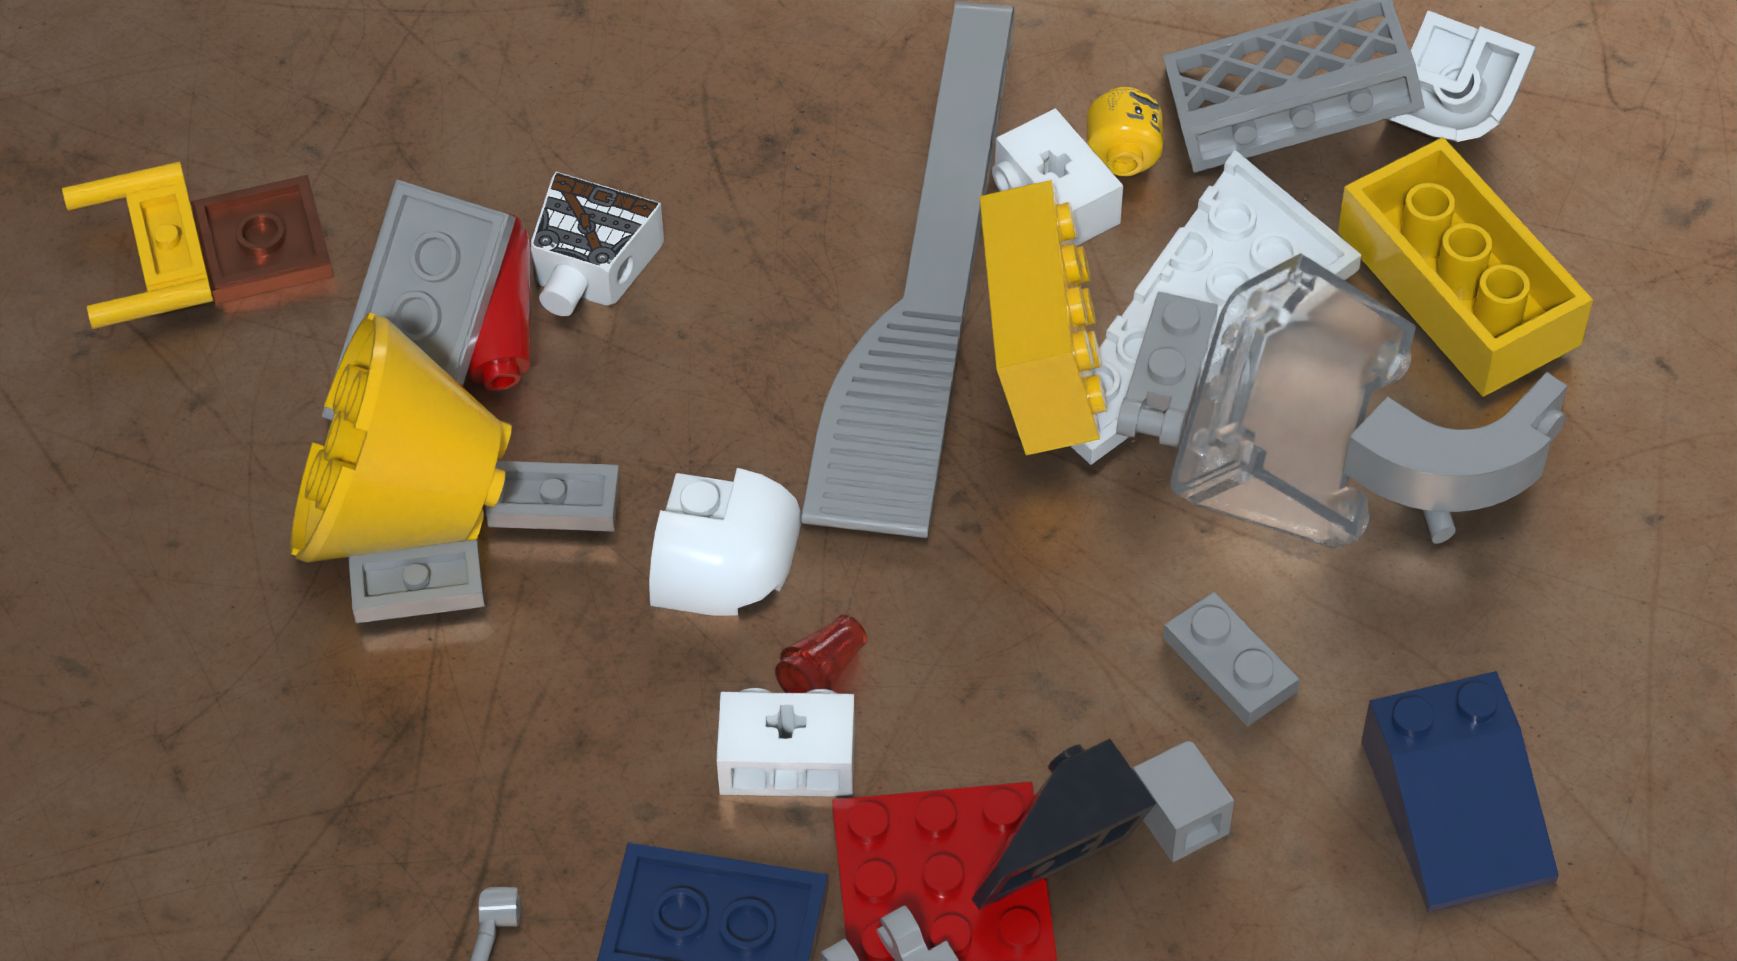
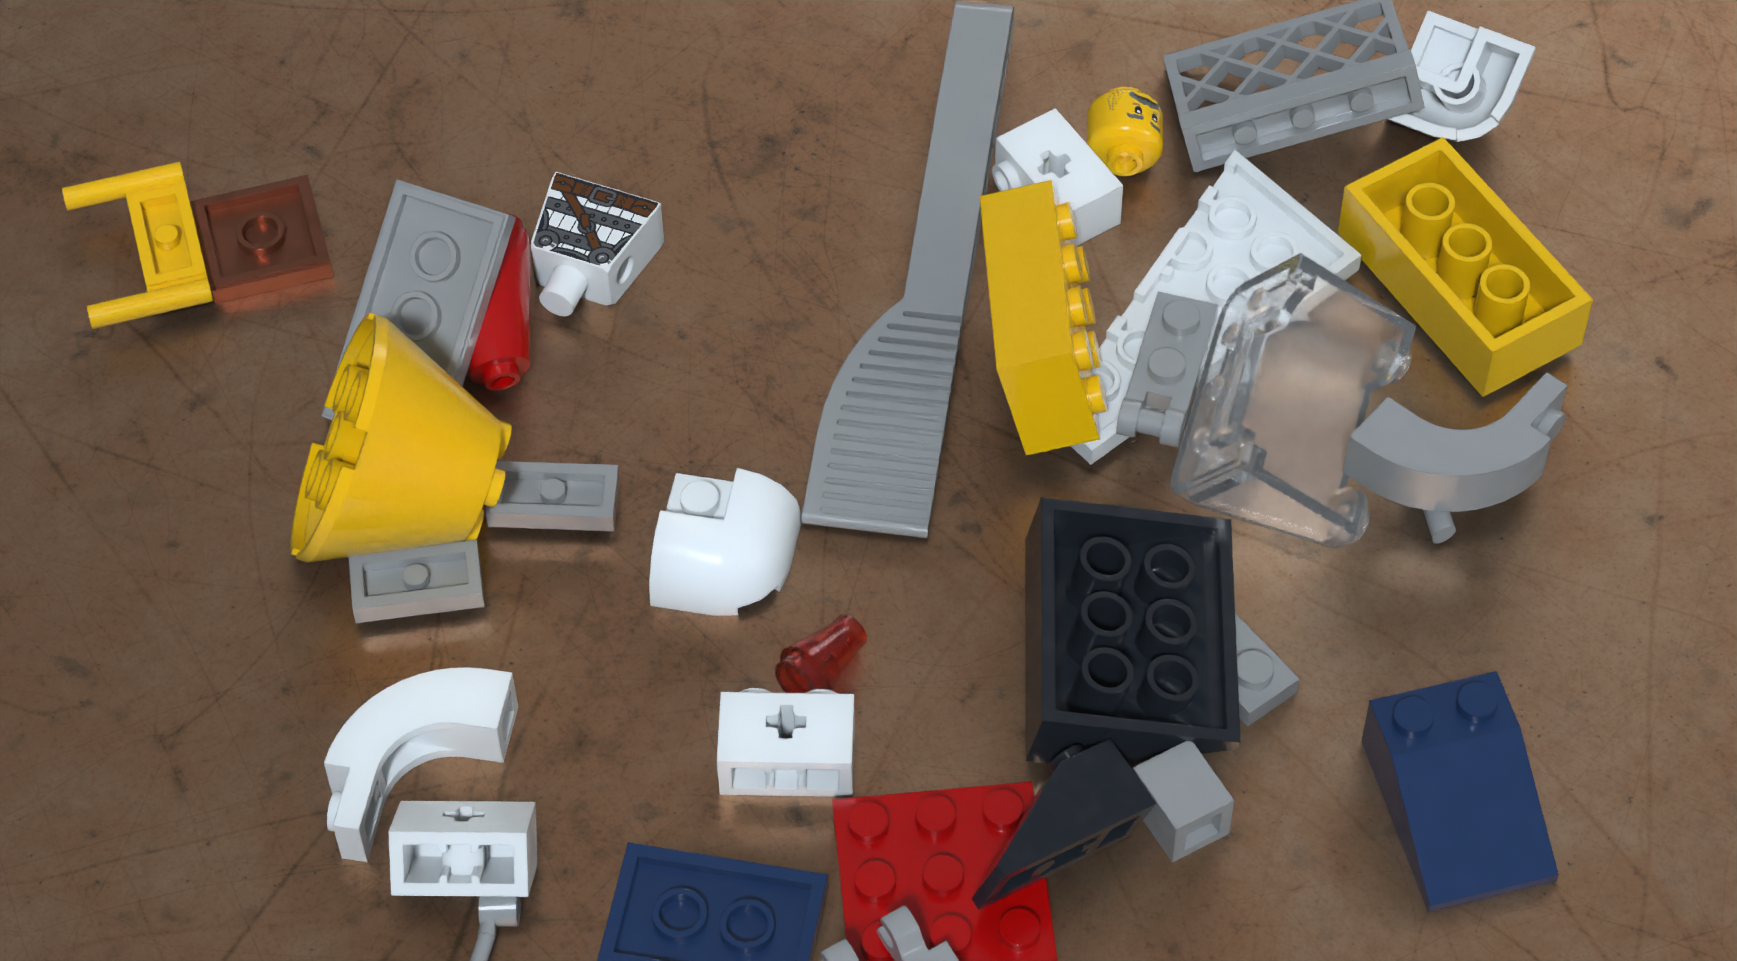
none -> white arch [324,667,518,862]
none -> white brick [388,801,537,897]
none -> black slope [1025,497,1241,764]

